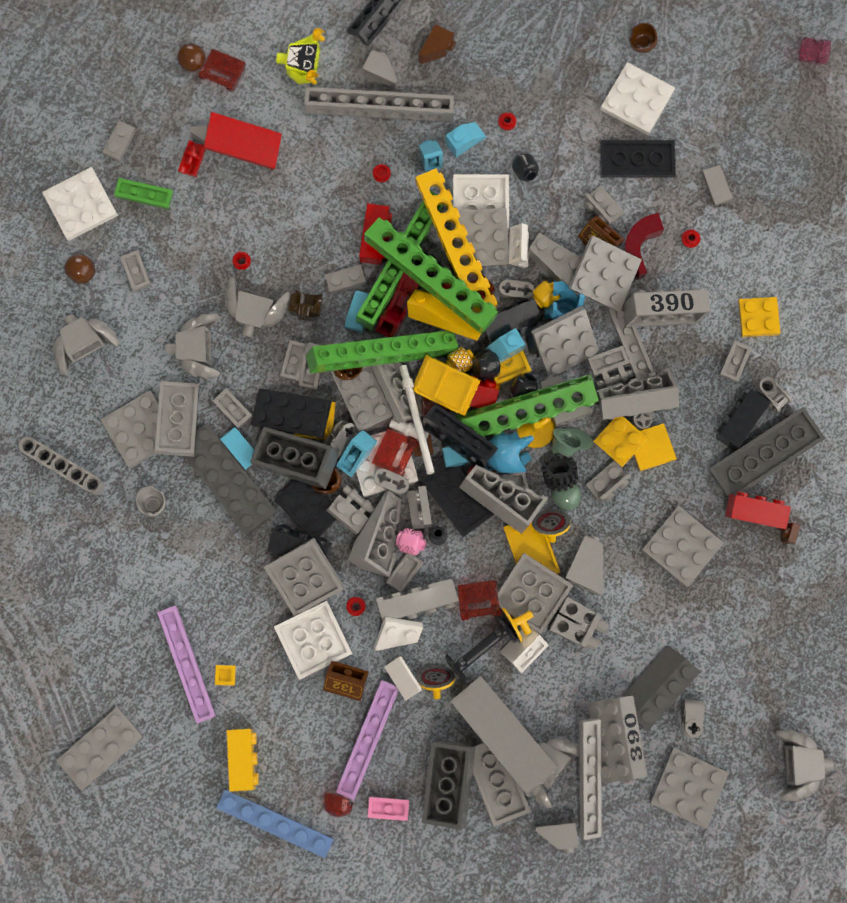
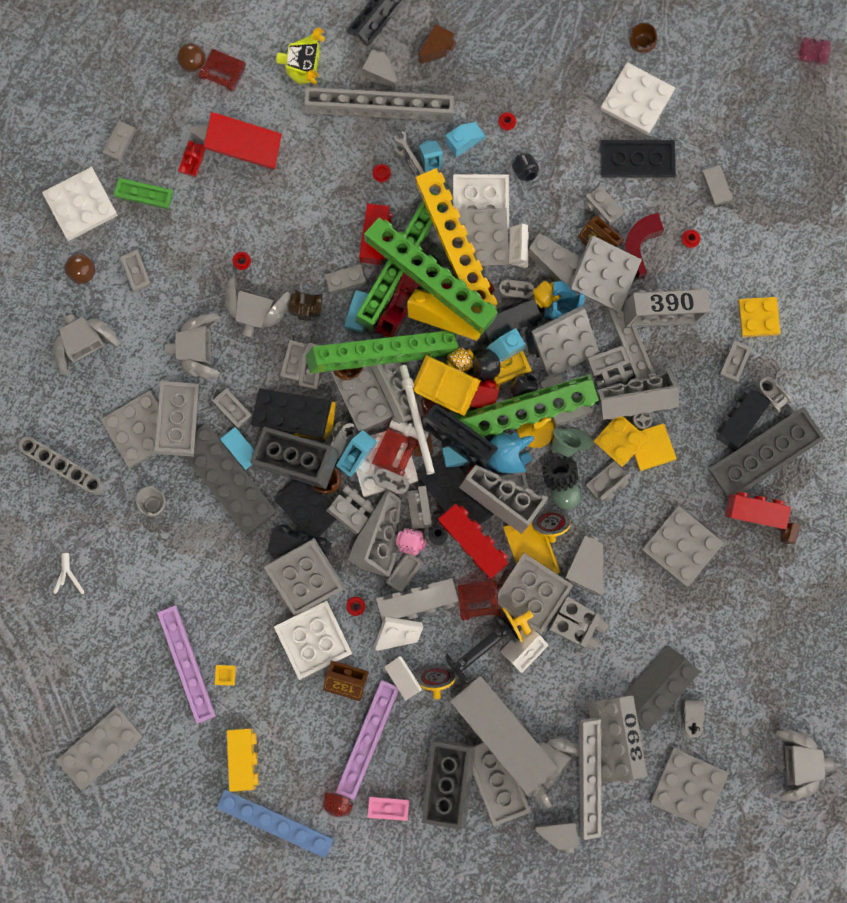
none -> white plant [53,553,84,594]
none -> light grey flag [394,131,424,177]
none -> red wedge [438,504,508,581]

